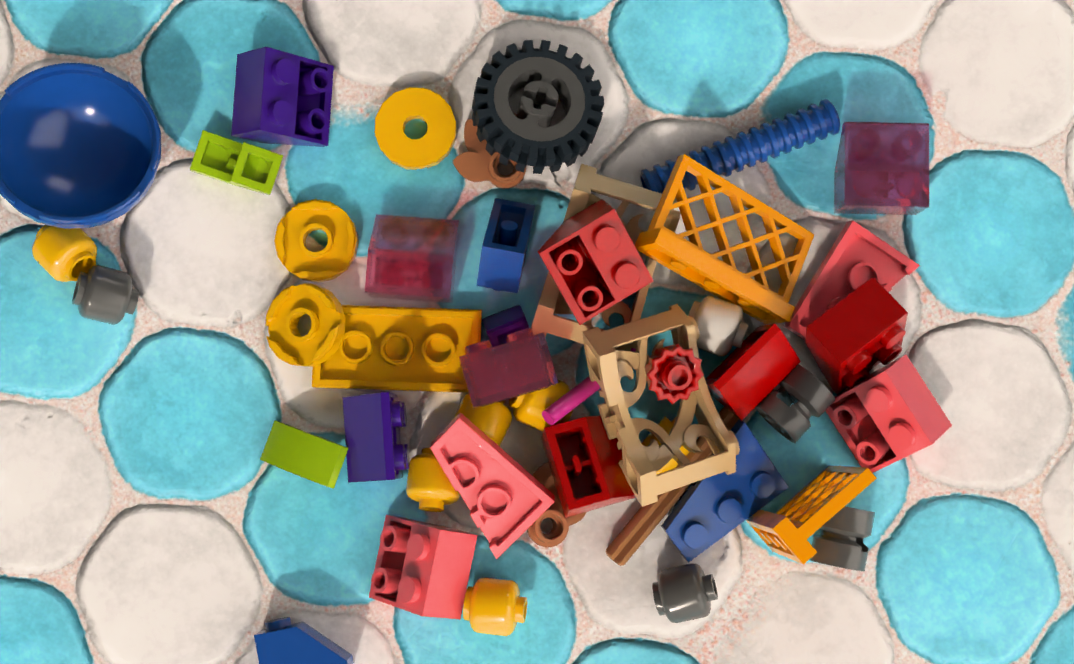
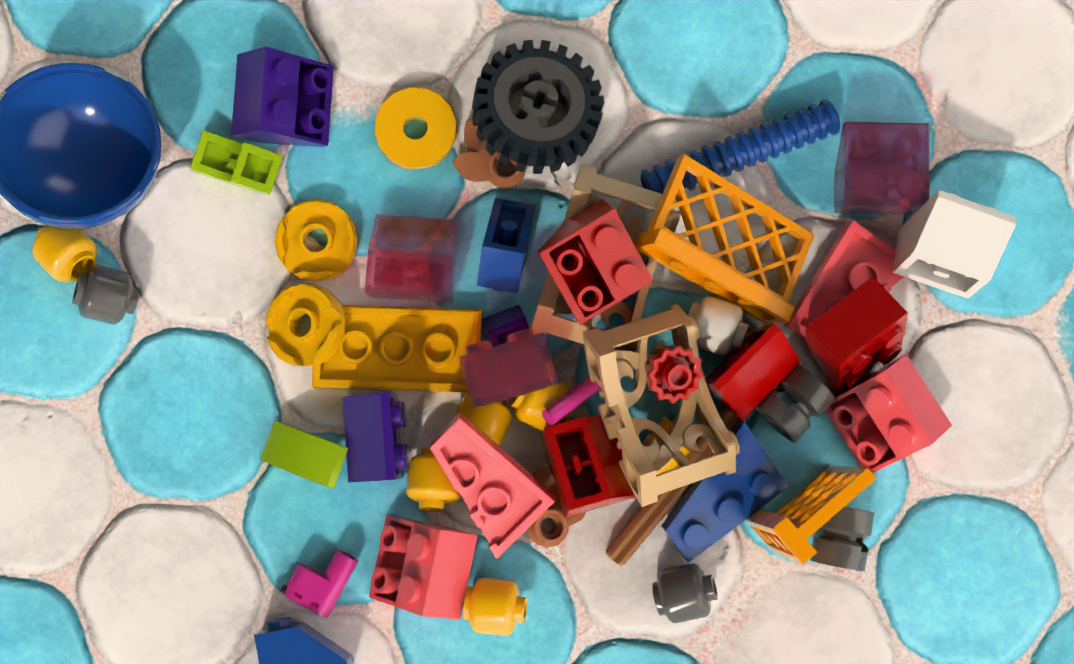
none -> dark pink piece [280,549,359,618]
none -> white slope [893,190,1017,299]

